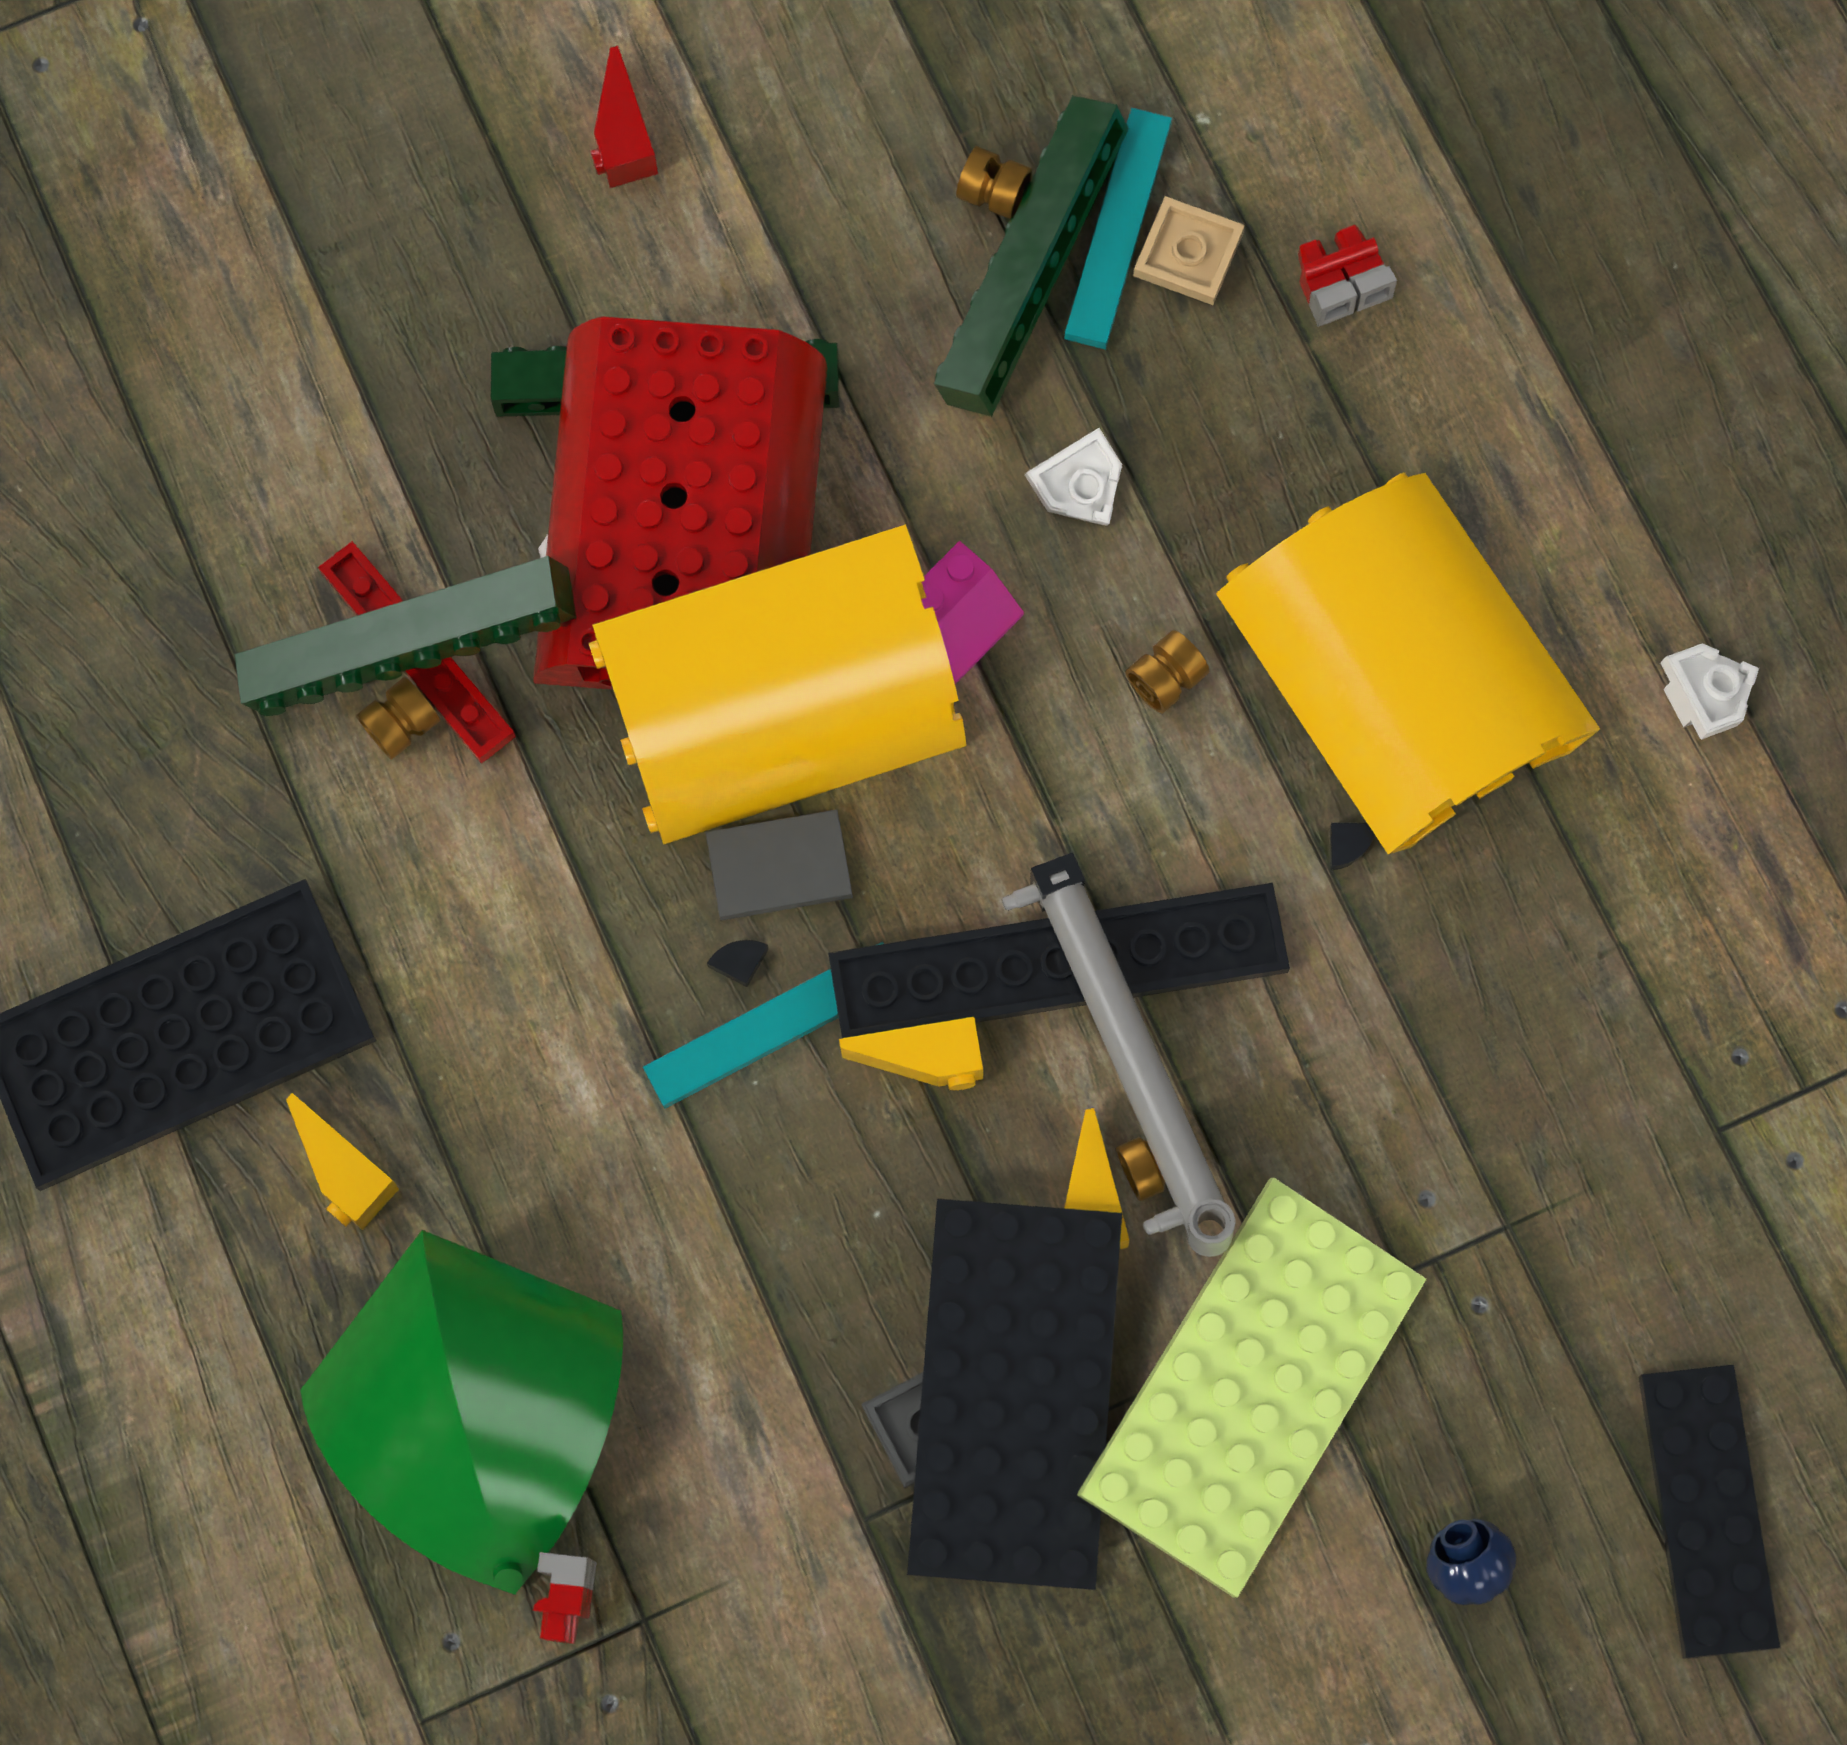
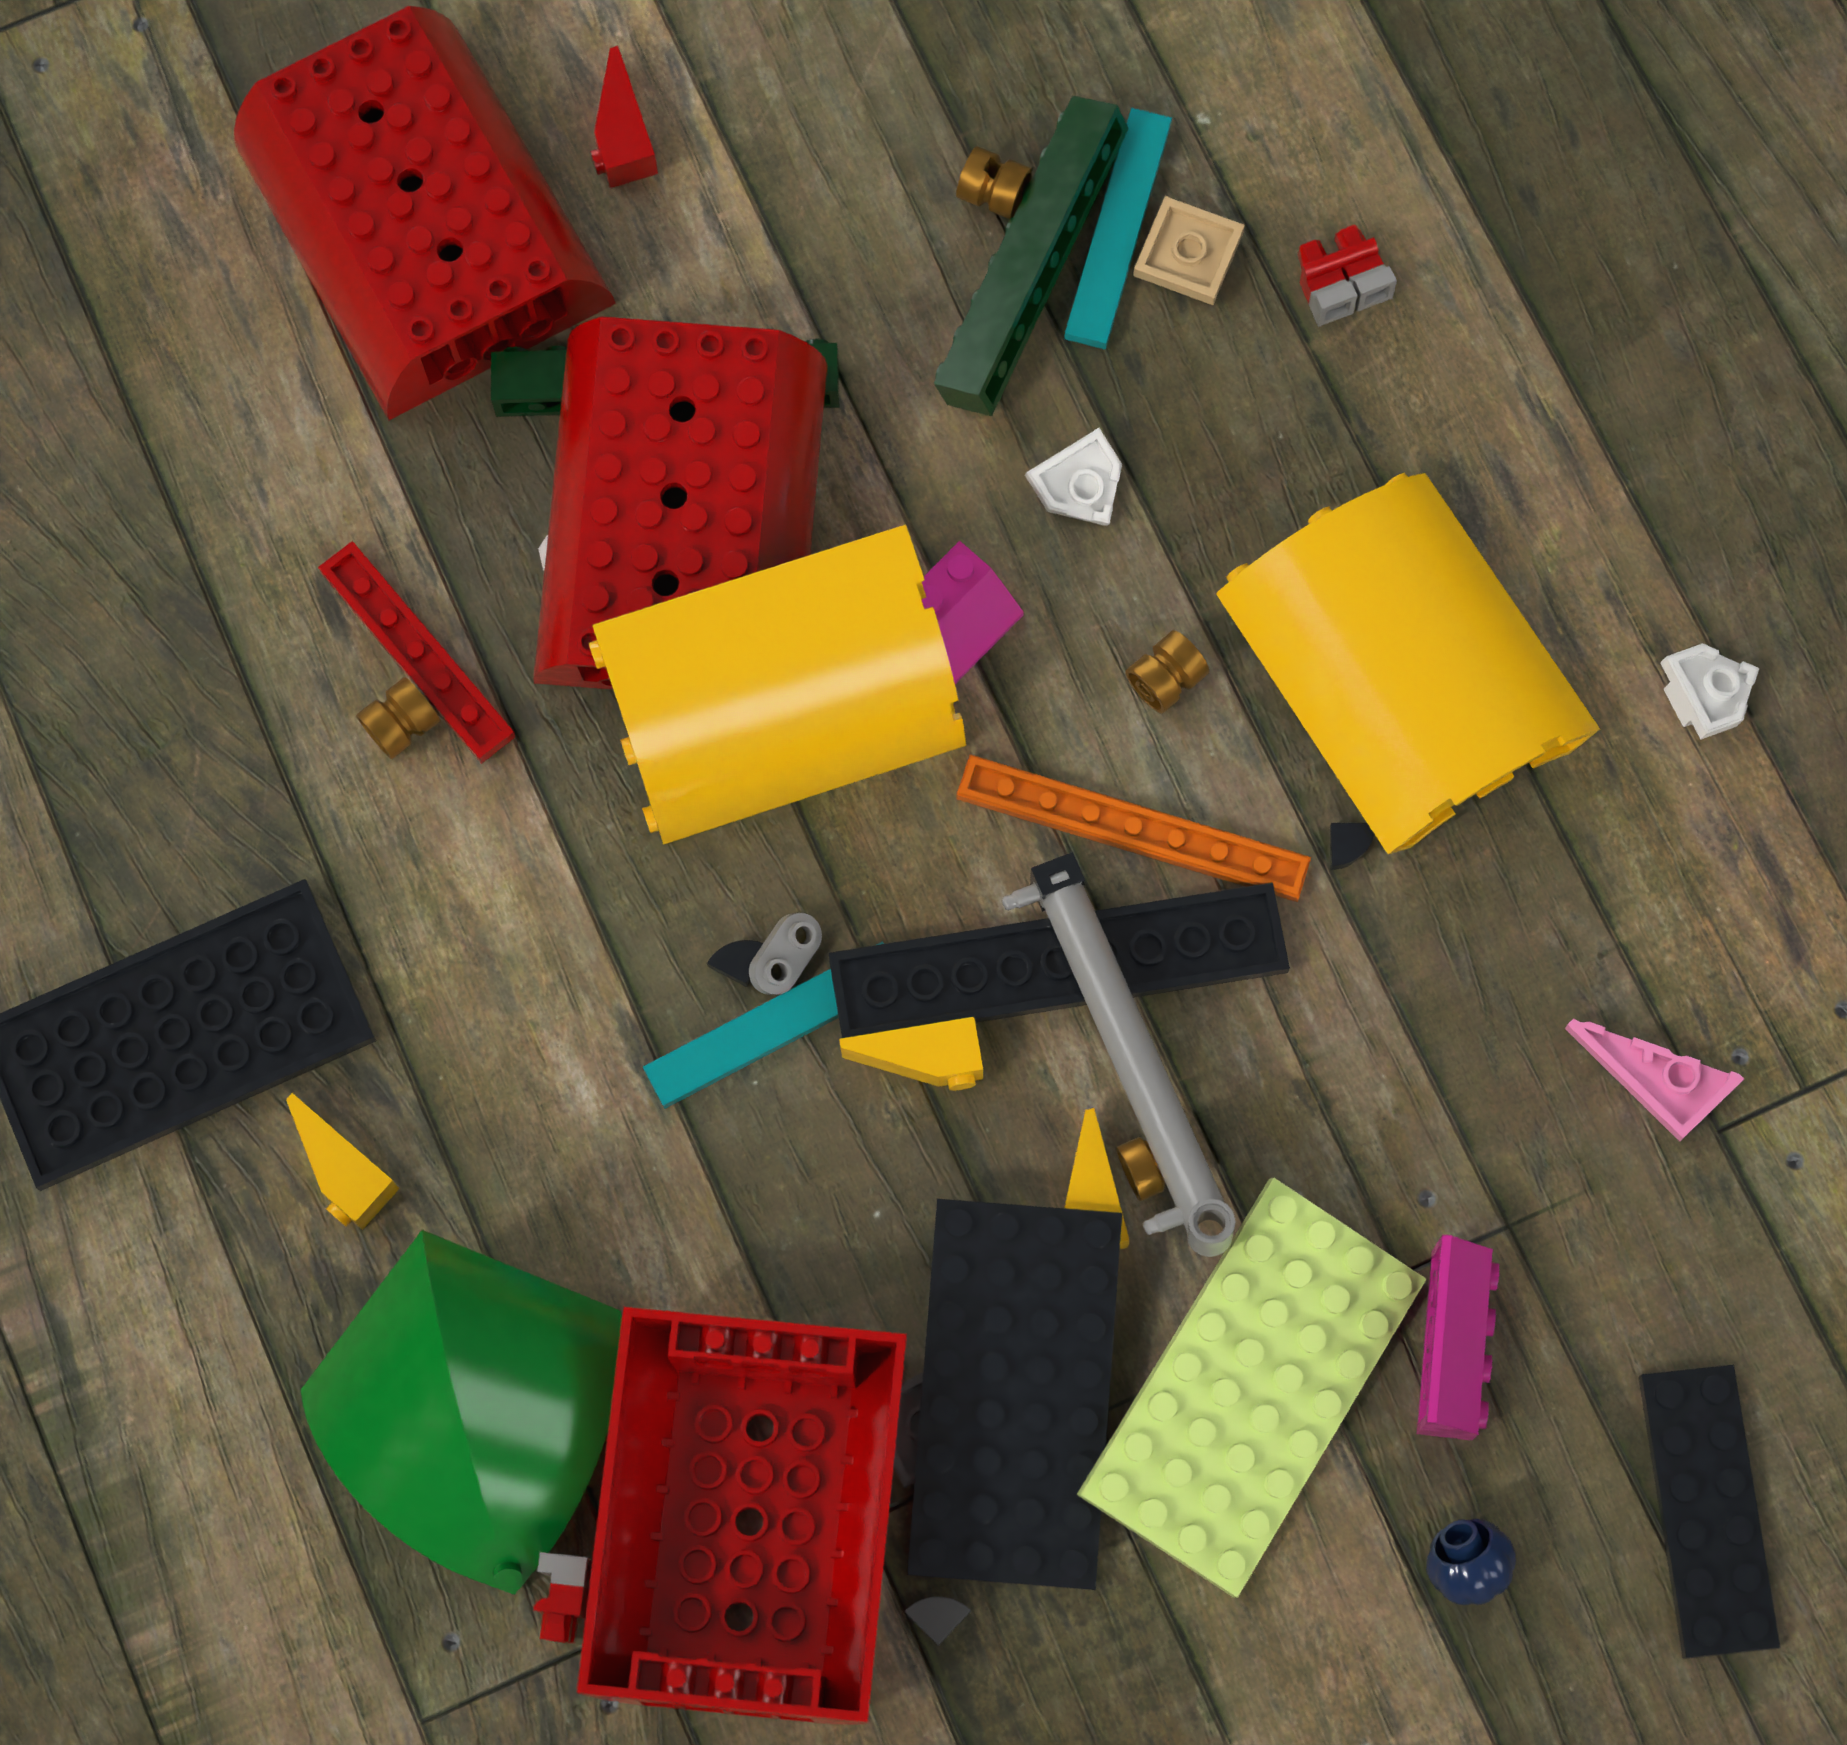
brick [234,556,576,716] -> none
dark grey tile [706,809,853,921] -> none
none -> red slope [234,6,616,421]
none -> red slope [576,1307,907,1725]
none -> light grey plate [749,913,822,995]
none -> dark grey tile [904,1597,971,1646]
none -> orange tile [956,754,1311,902]
none -> dark pink slope [1417,1235,1499,1440]
none -> bright pink wing [1565,1019,1744,1141]

